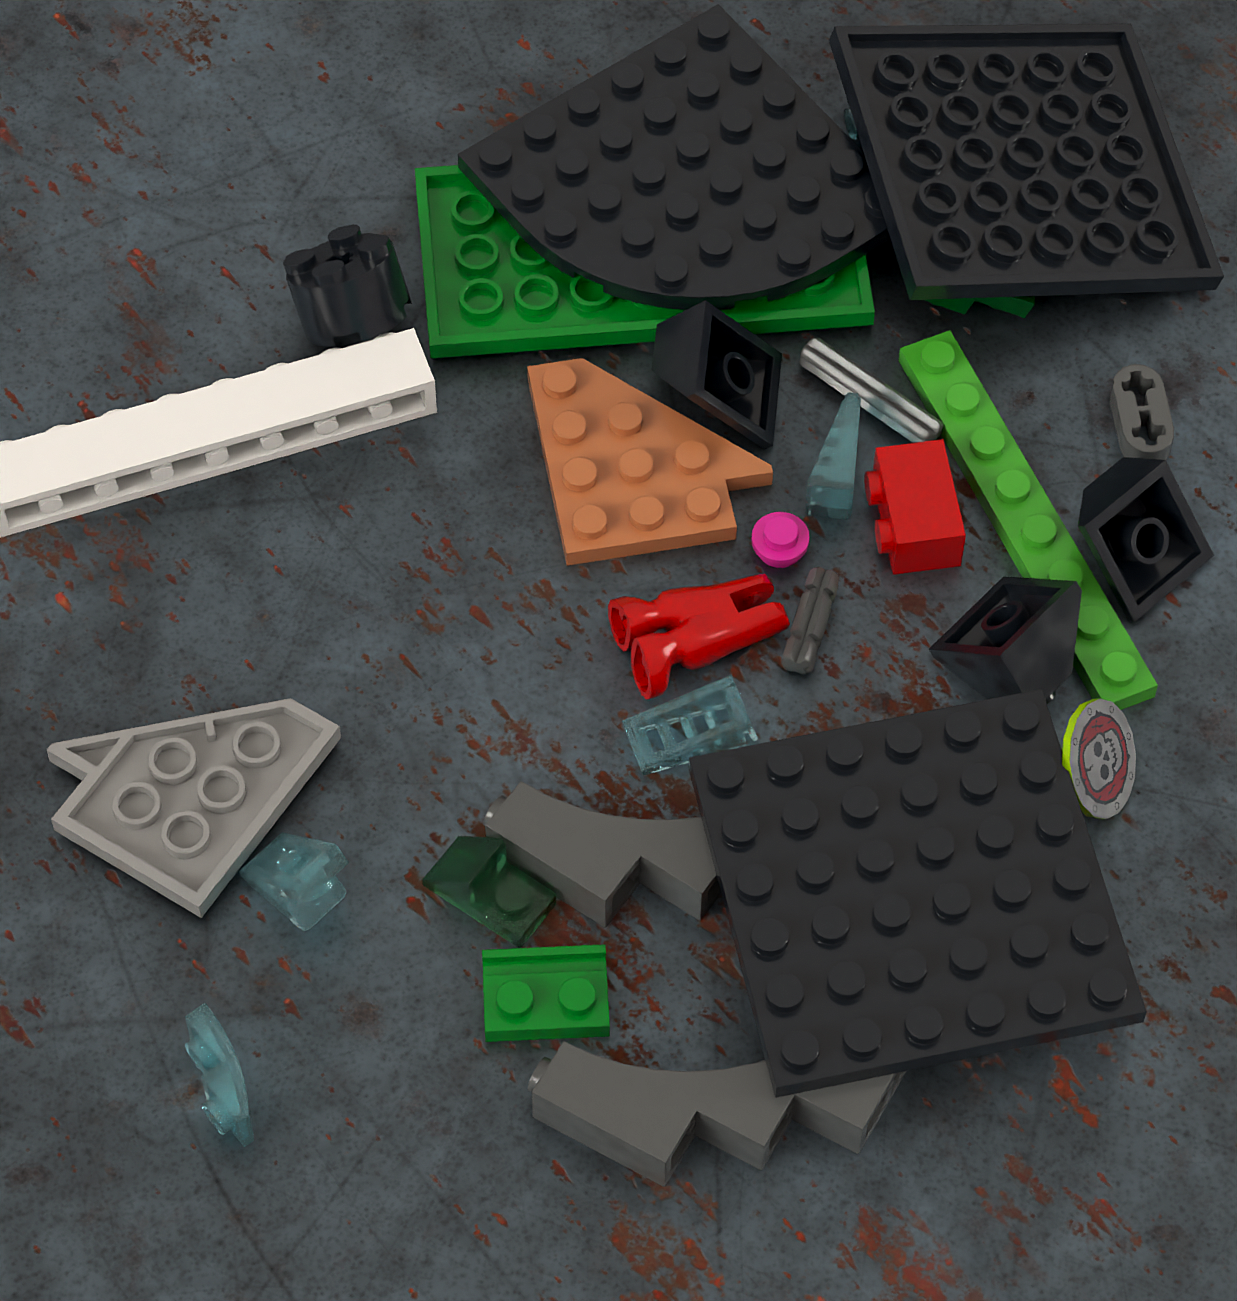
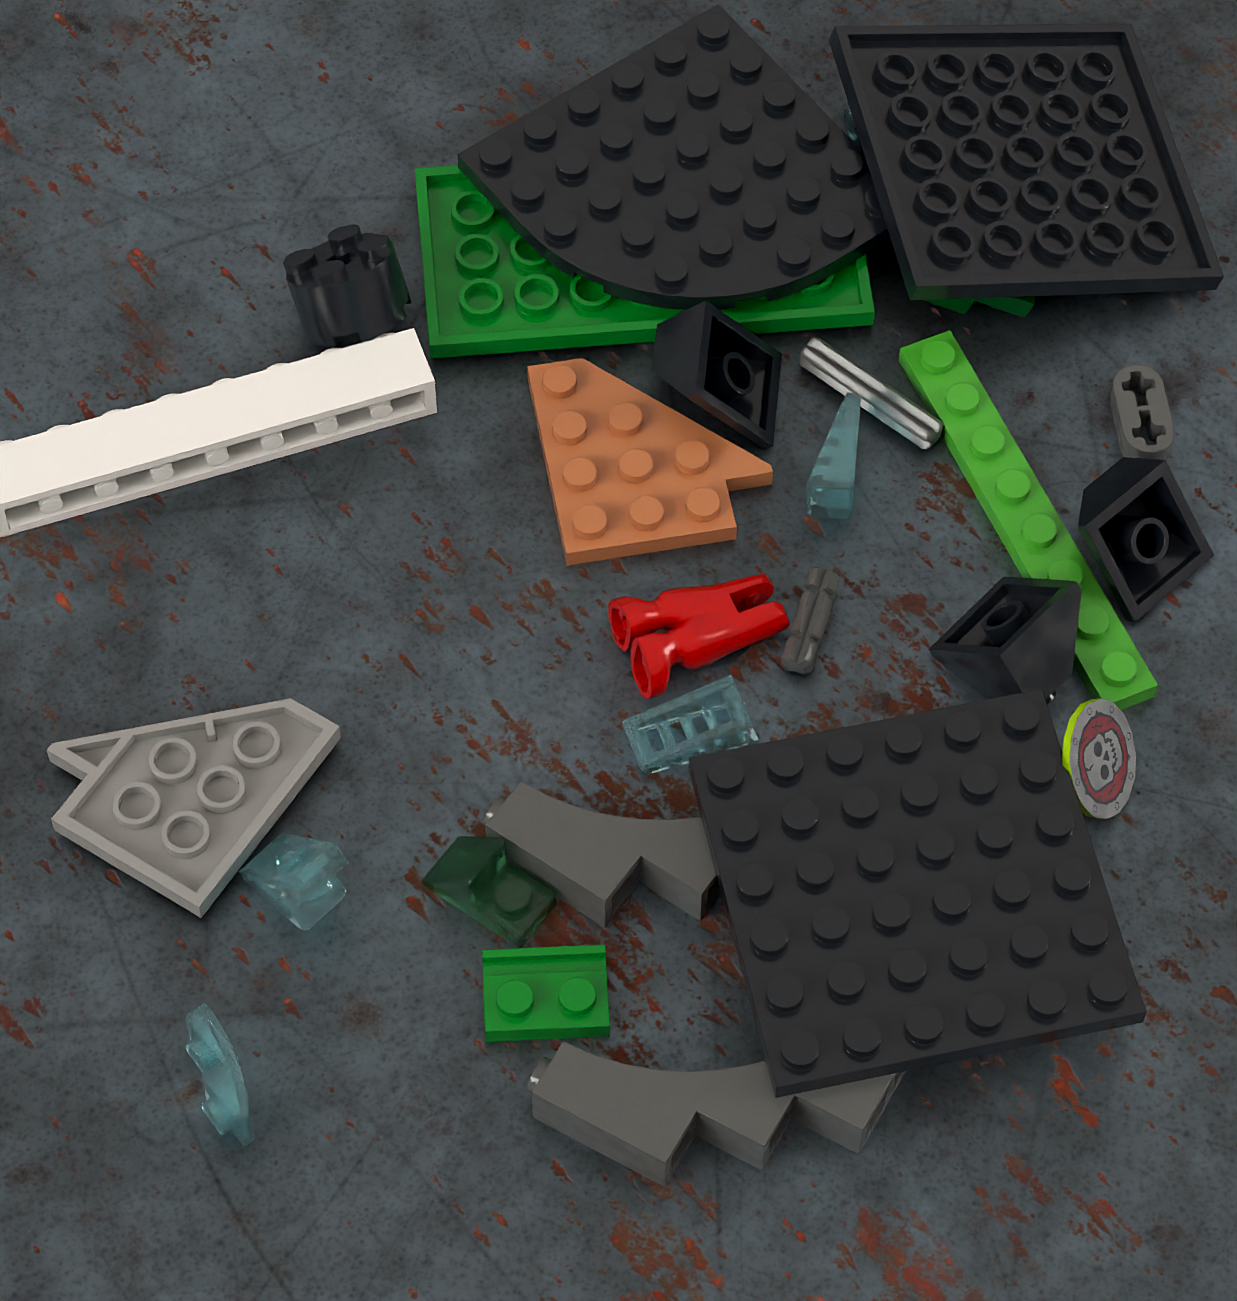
dark pink plate [752,512,810,568] -> none
red brick [864,439,966,575] -> none

